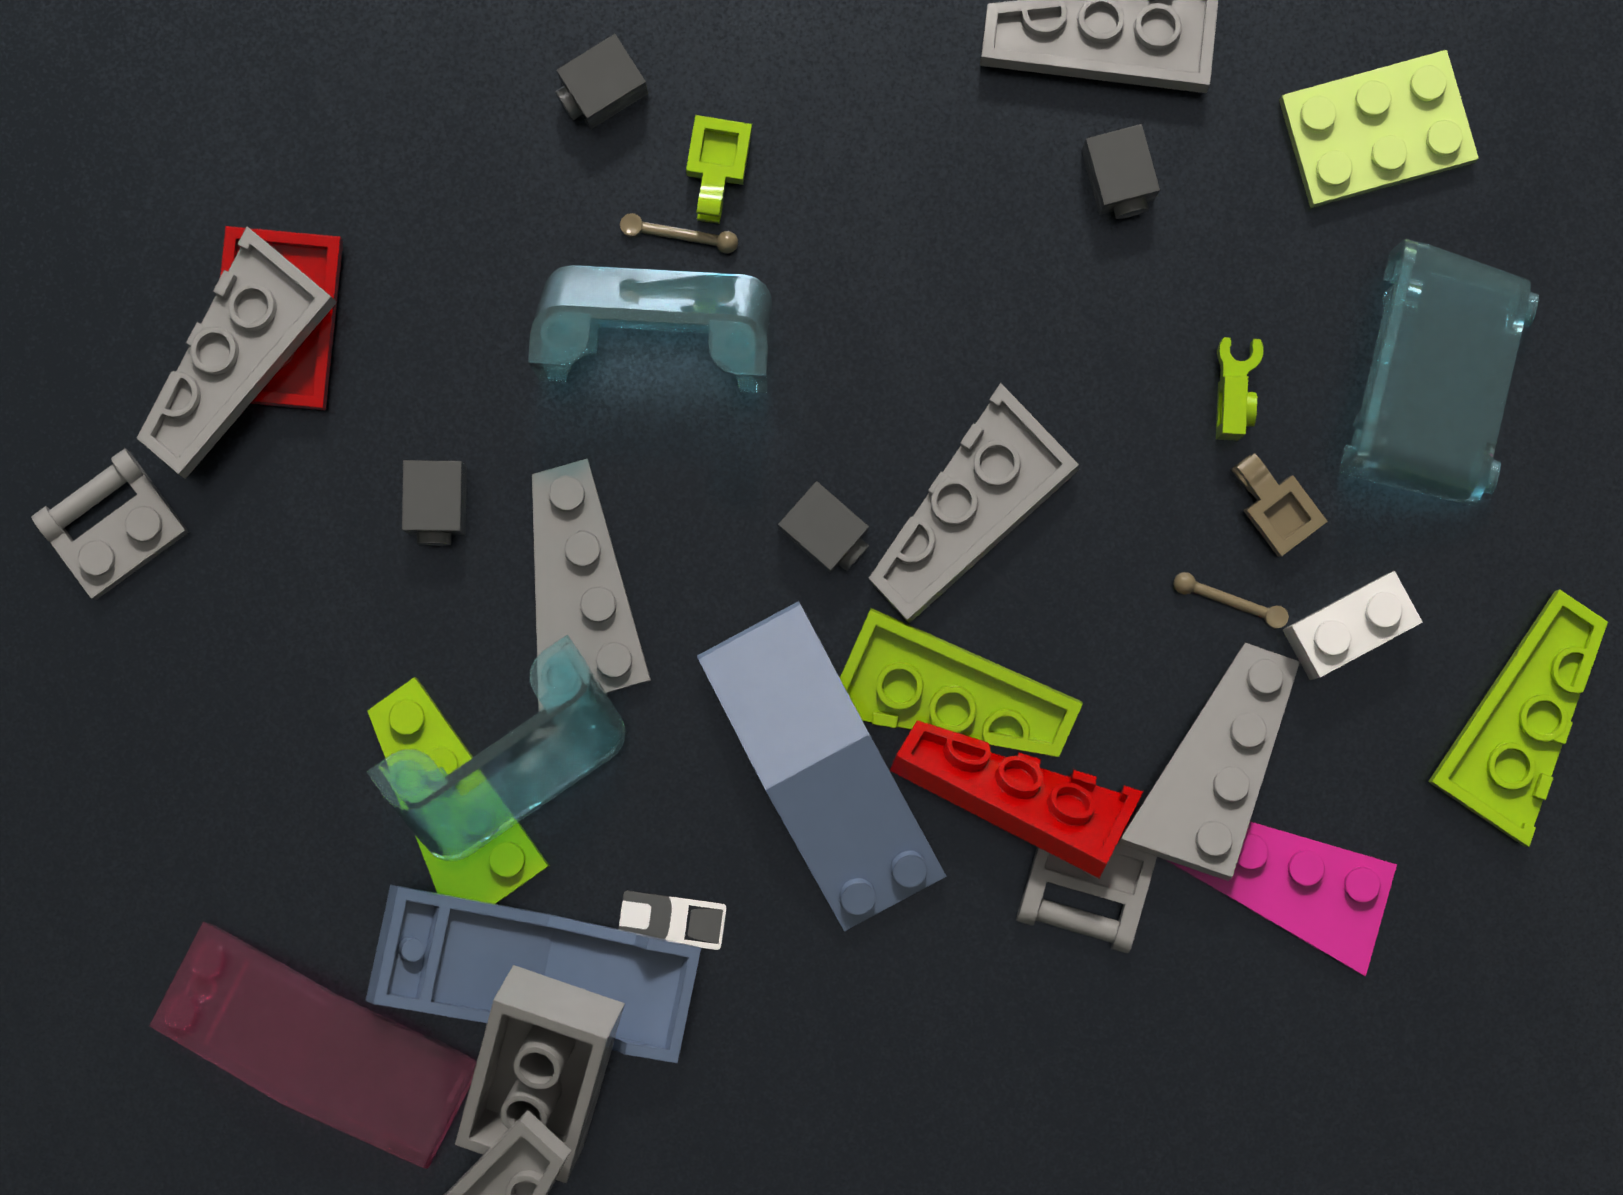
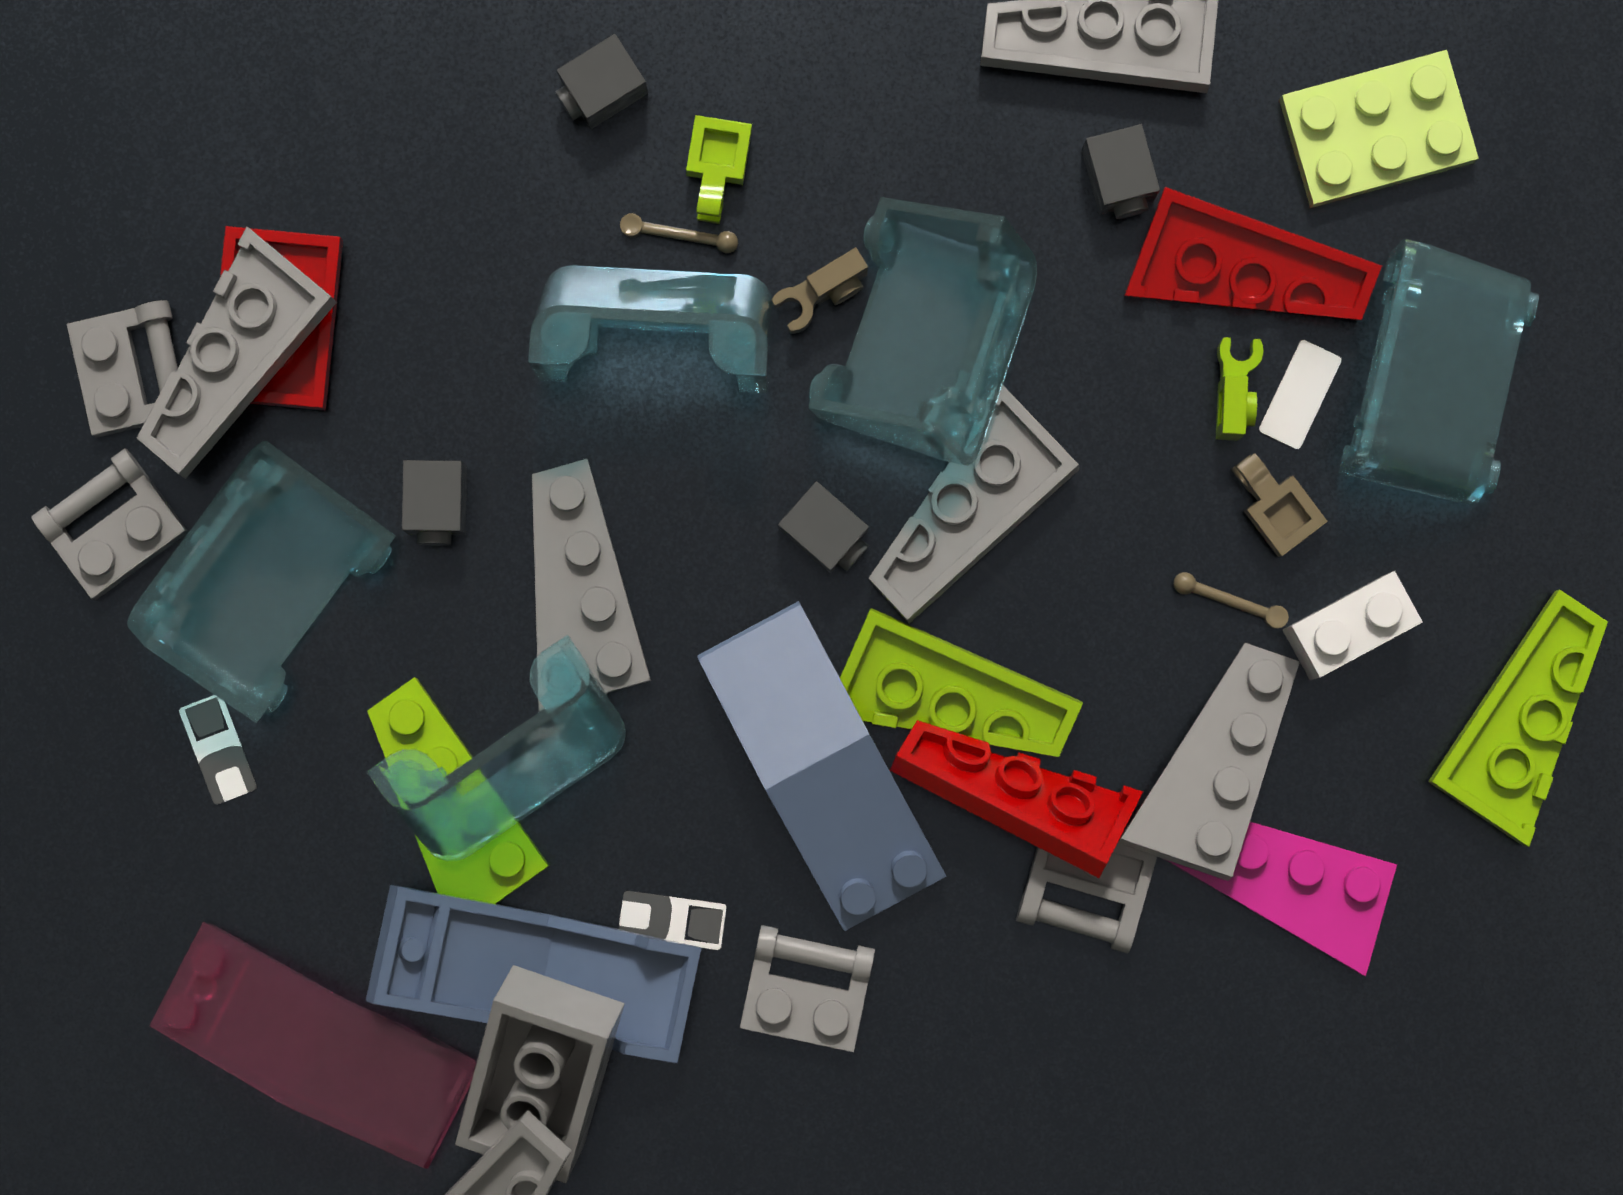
none -> light grey plate [67,300,178,438]
none -> clear light blue windscreen [127,441,396,723]
none -> sticker [179,693,257,804]
none -> light grey plate [740,925,875,1052]
none -> dark tan plate [772,247,868,334]
none -> clear light blue windscreen [808,197,1037,466]
none -> red wing [1124,187,1382,320]
none -> white sticker [1259,340,1342,449]

